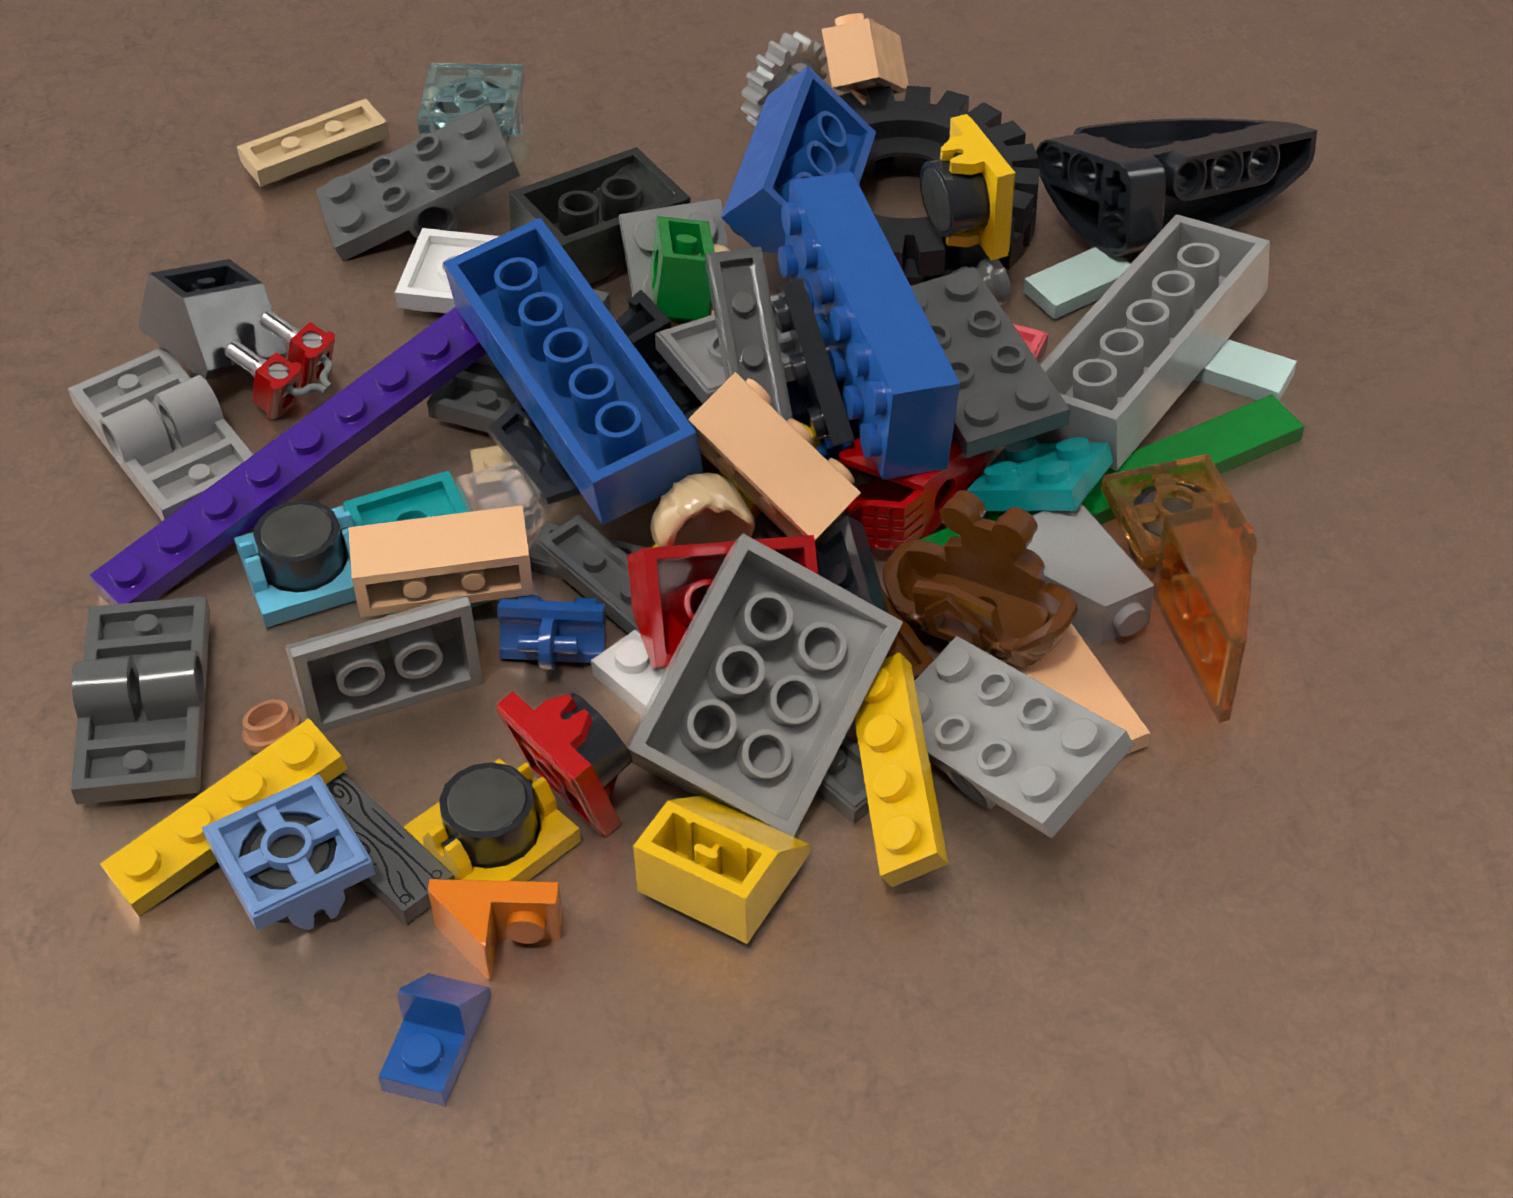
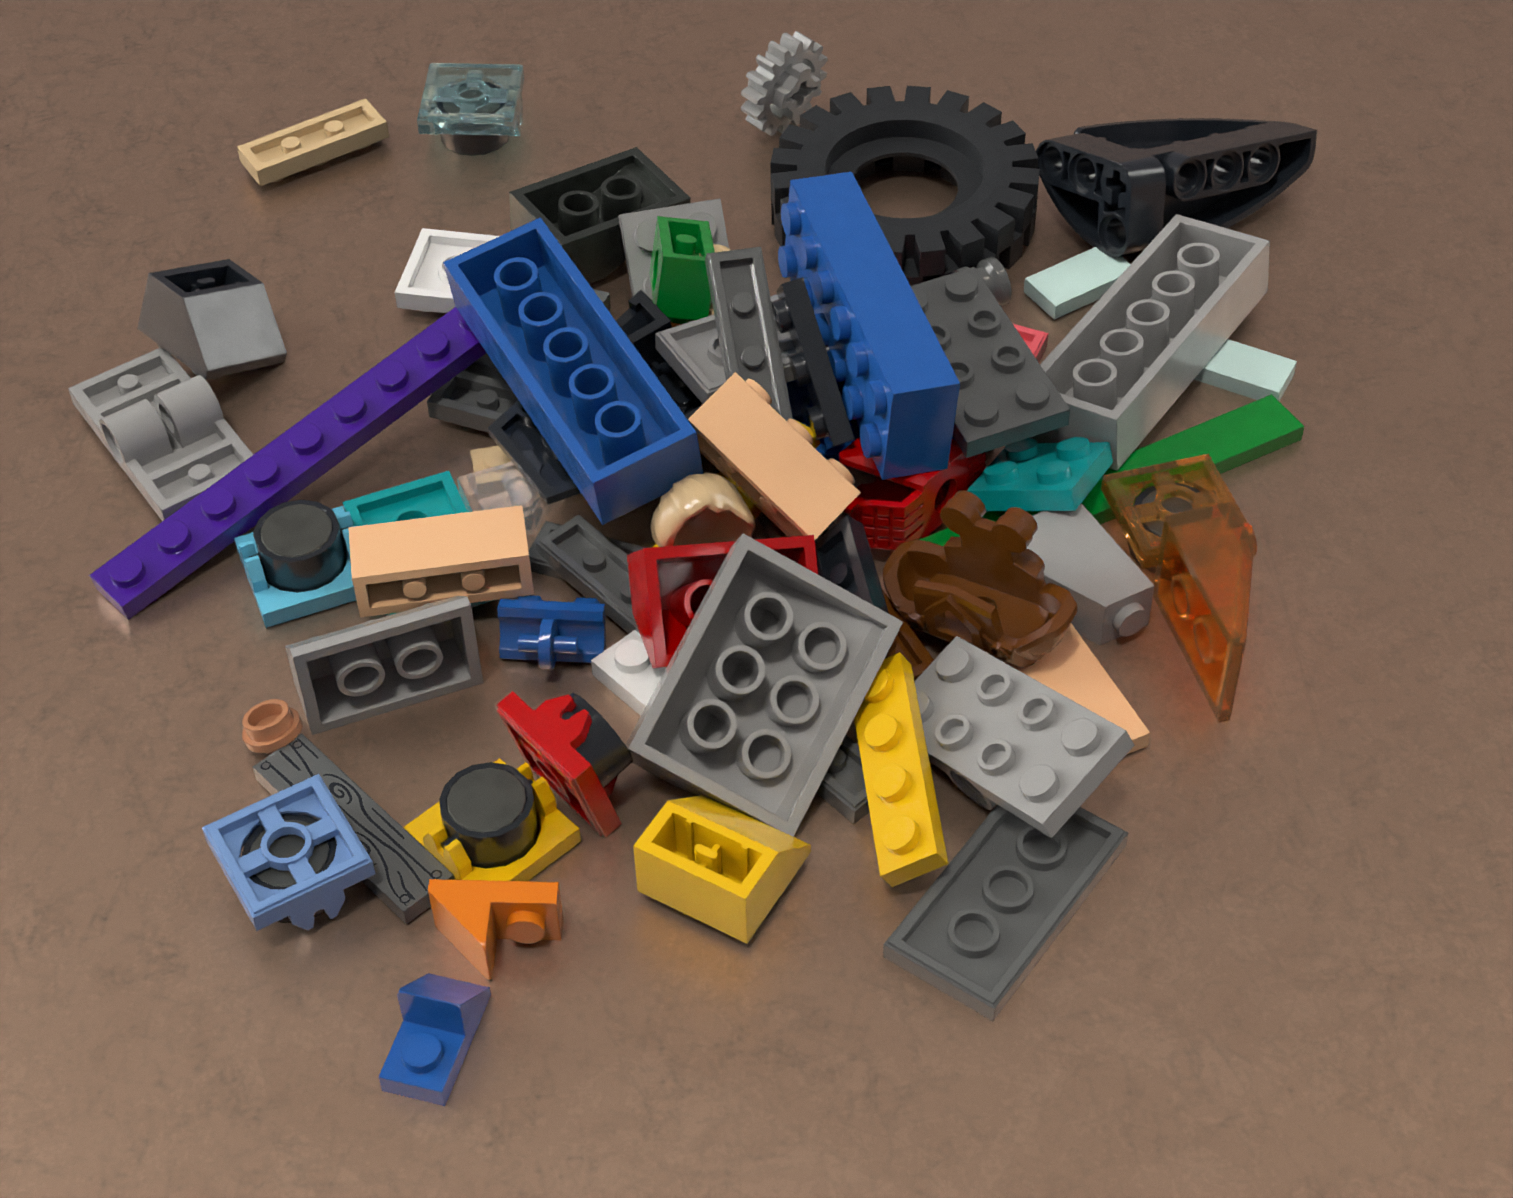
dark grey plate [71,596,210,805] -> none
yellow plate [100,718,348,917] -> none
piece [225,310,335,420] -> none
dark grey plate [315,105,521,262] -> none
blue slope [721,66,876,254] -> none
light nougat brick [822,13,909,101] -> none
piece [920,114,1015,260] -> none
none -> dark grey tile [883,805,1129,1021]

